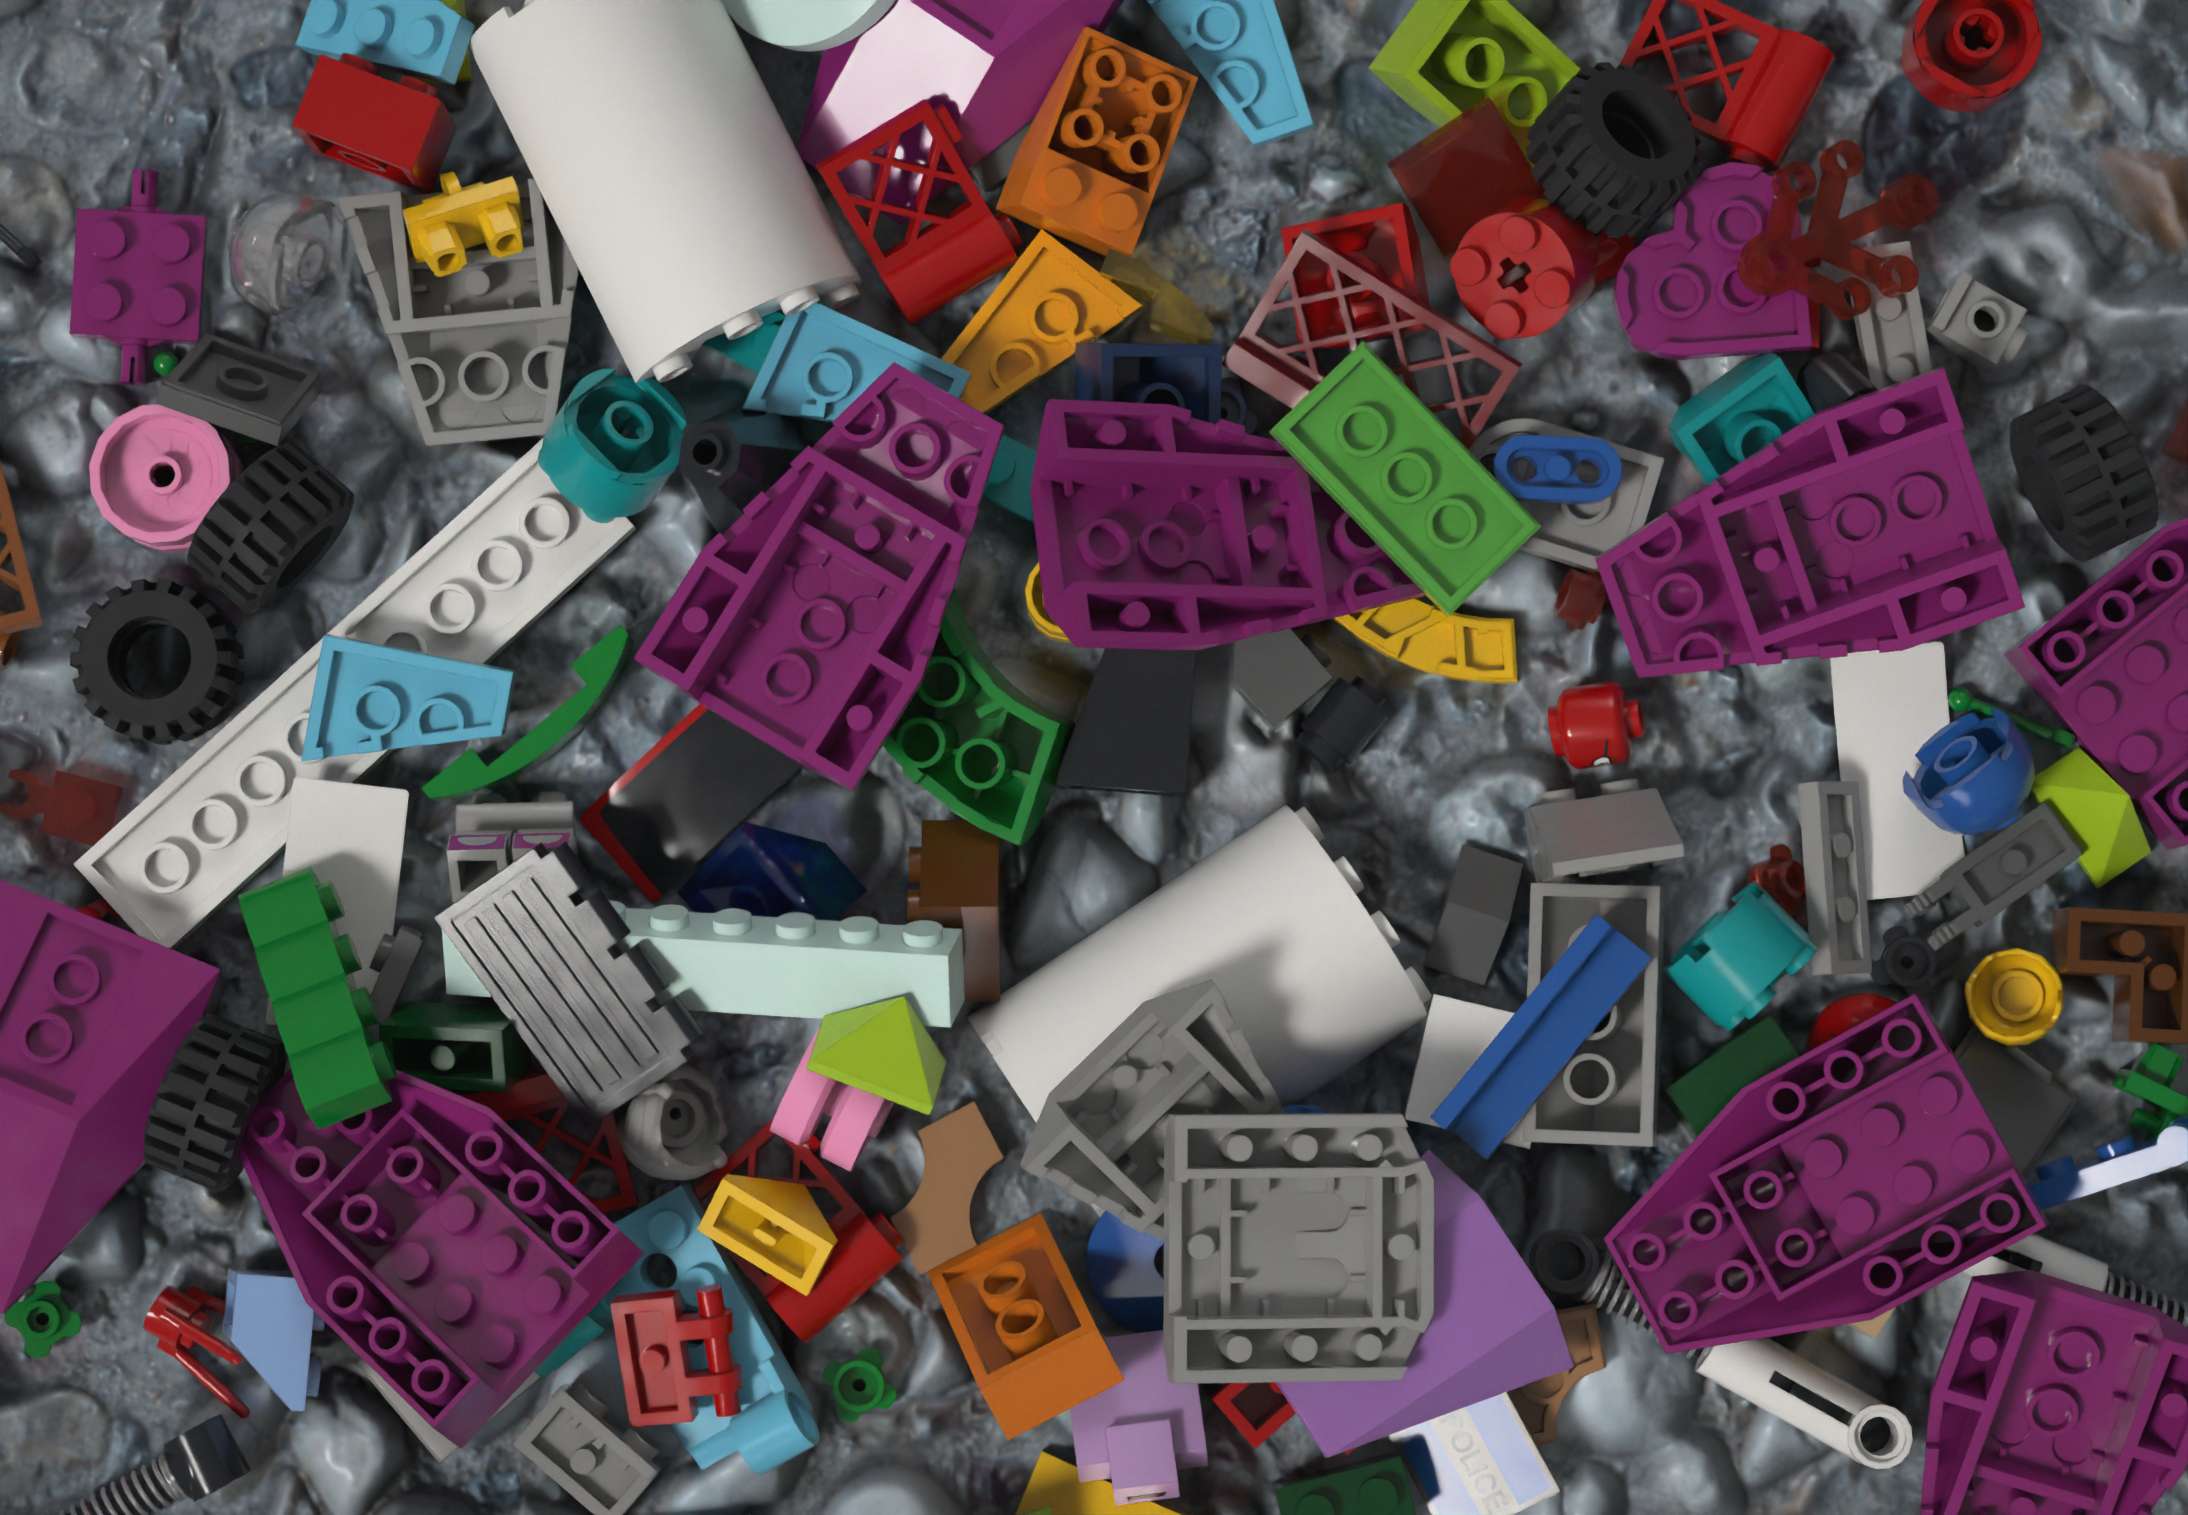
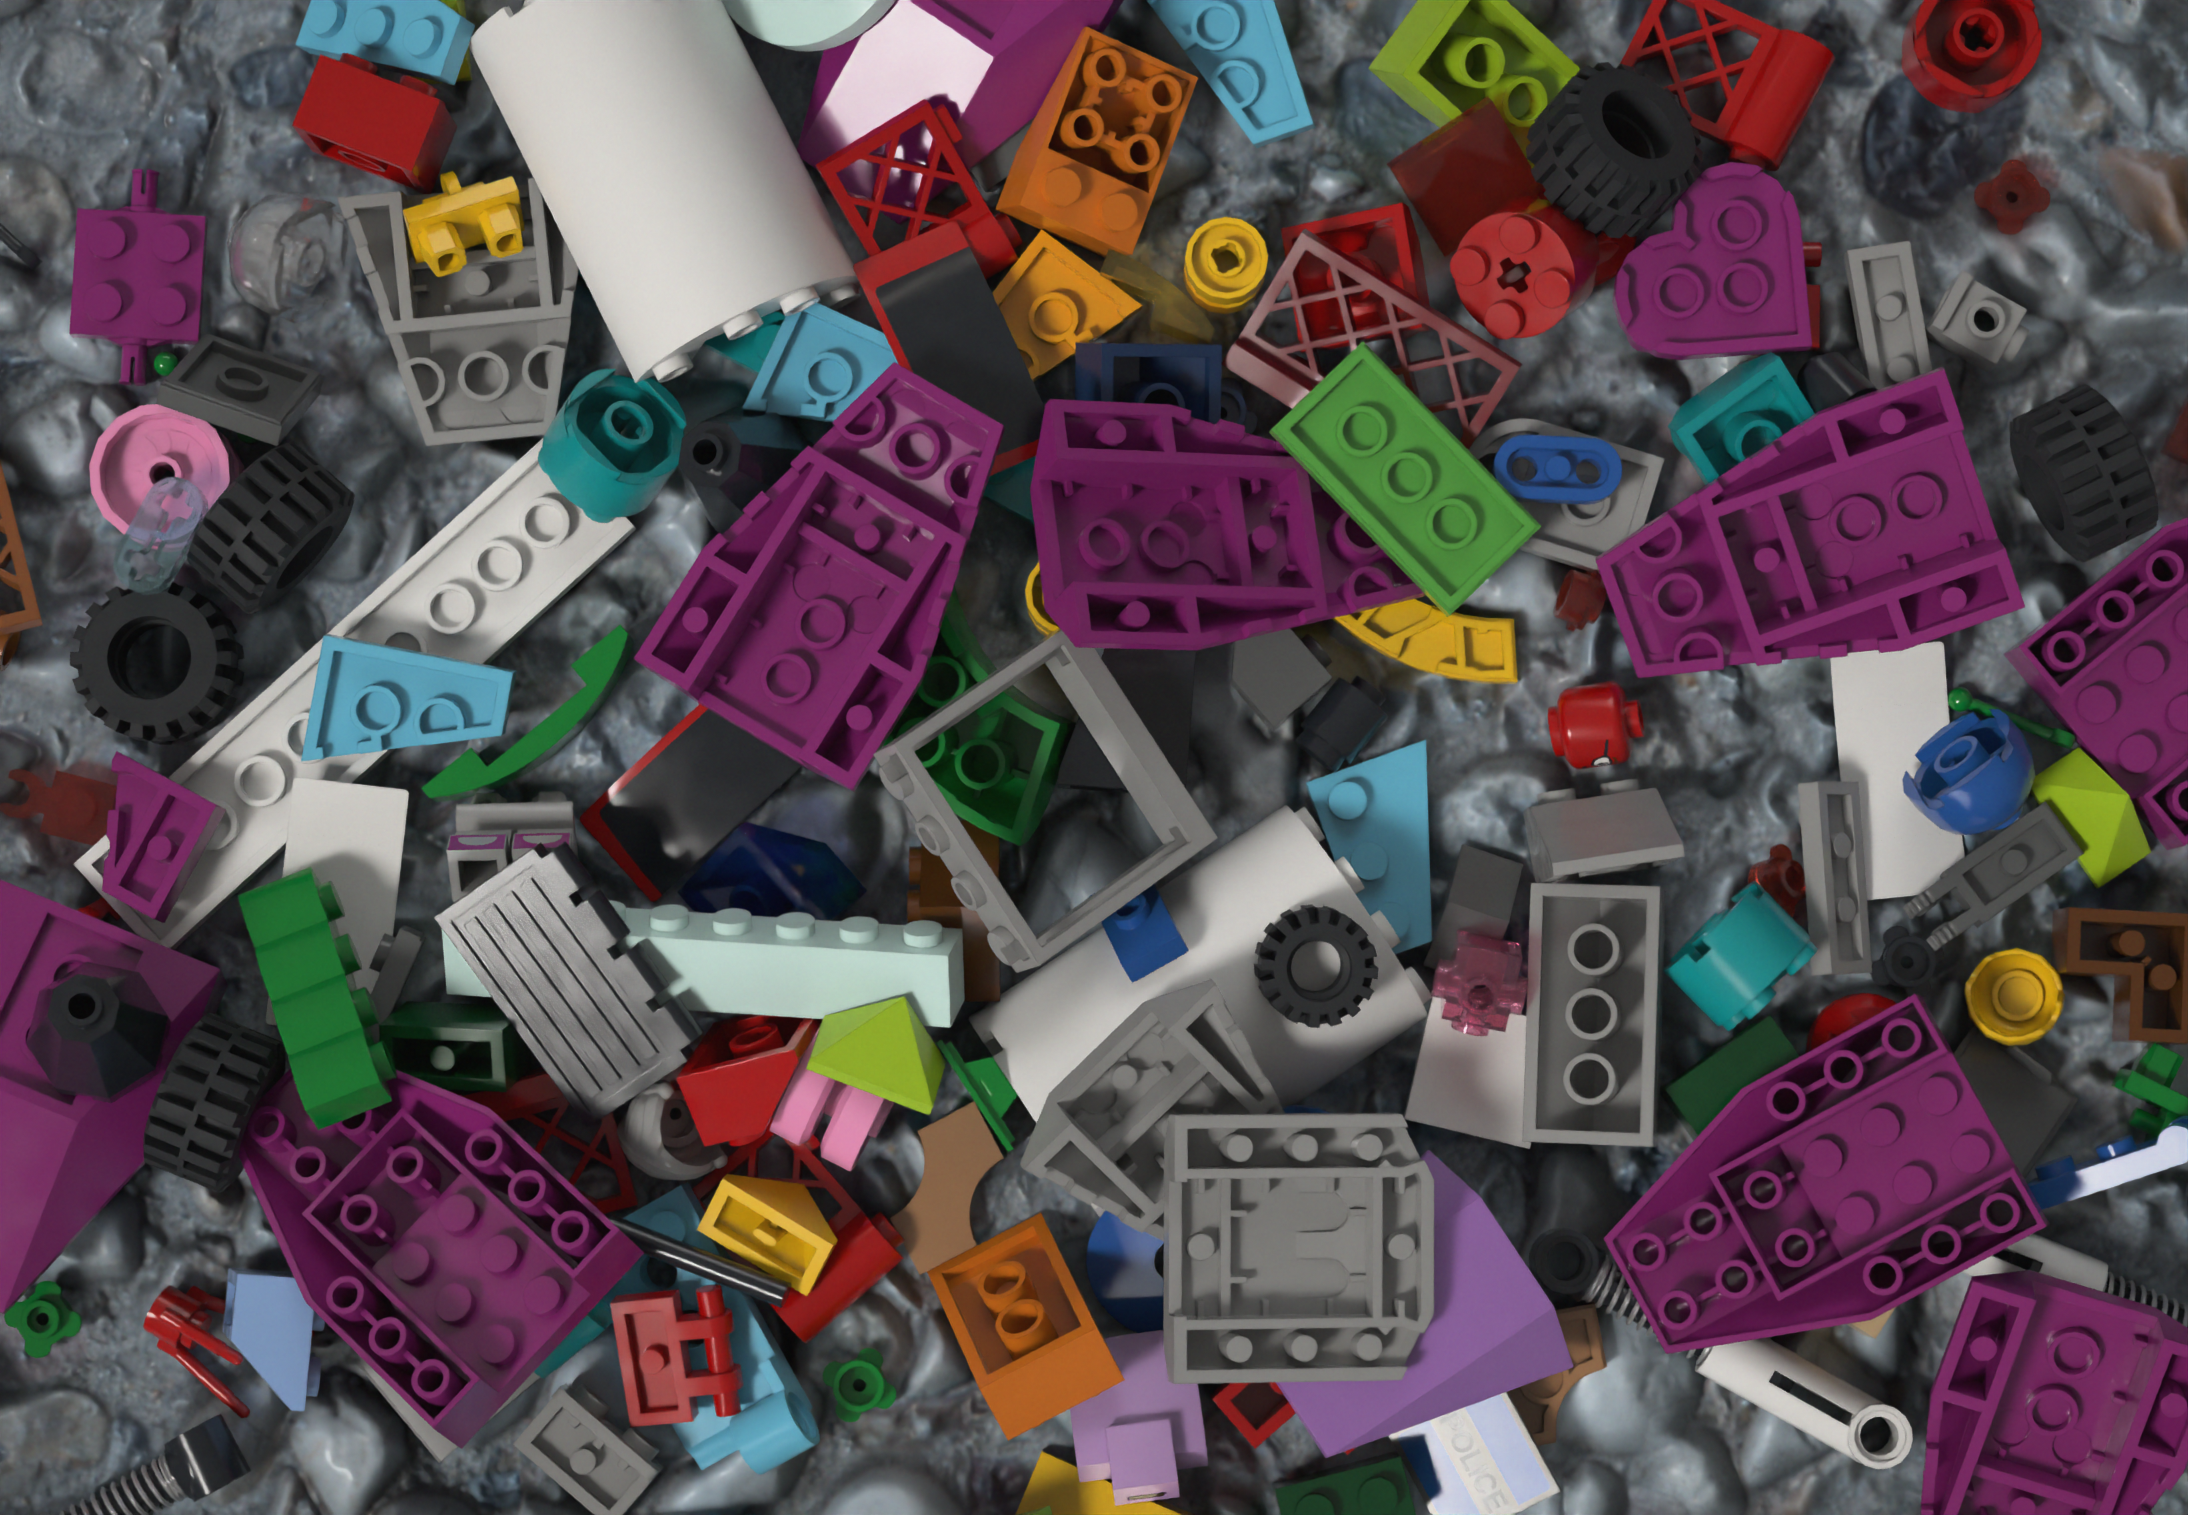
blue fence [1430,914,1653,1159] -> none
clear red plant [1737,140,1938,320] -> none
none -> black cone [26,962,171,1103]
none -> magenta wing [102,751,226,923]
none -> clear light blue beam [113,477,209,595]
none -> black bar [608,1214,791,1308]
none -> red slope [676,1014,823,1147]
none -> black sticker [853,221,1045,476]
none -> light grey window [873,628,1218,973]
none -> green piece [936,1040,1018,1153]
none -> blue plate [1089,883,1189,983]
none -> yellow wheel [1183,217,1268,314]
none -> black tyre [1254,904,1379,1028]
none -> medium azure wing [1305,740,1432,954]
none -> clear pink brick [1431,930,1528,1036]
none -> clear red plate [1974,160,2050,235]

